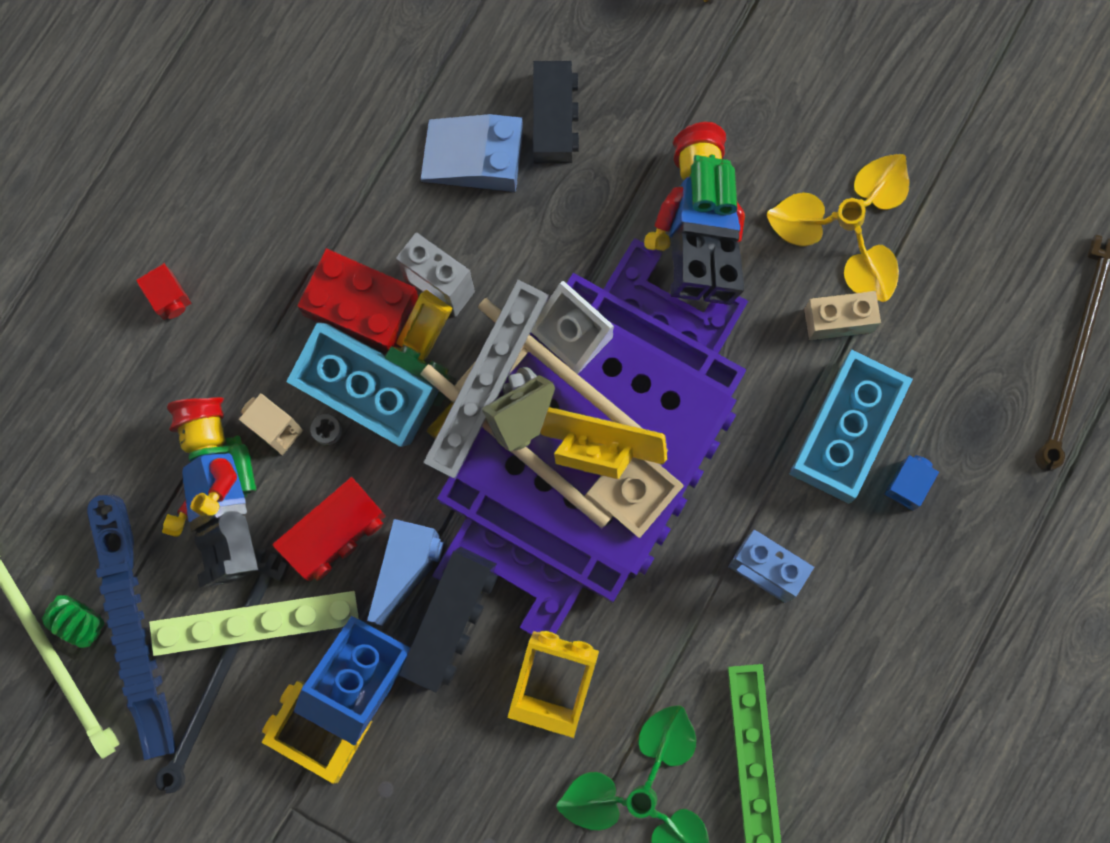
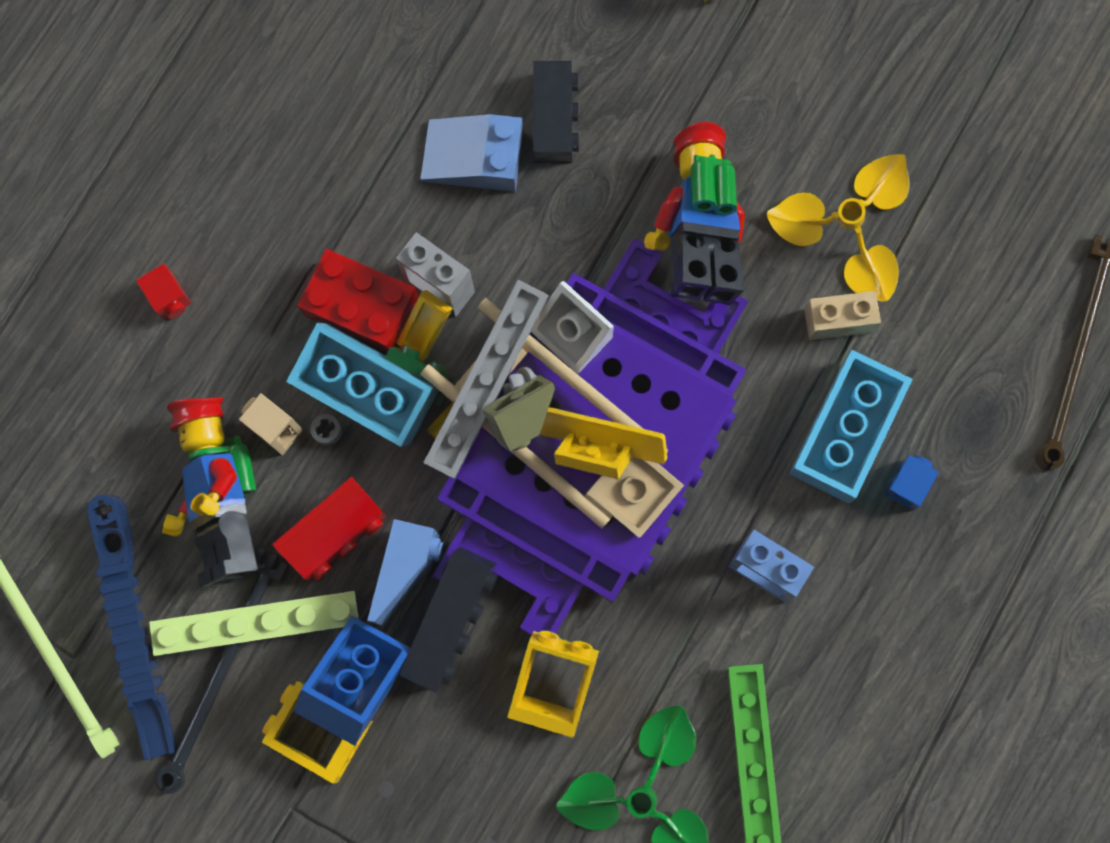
green gear [42,595,105,648] -> none

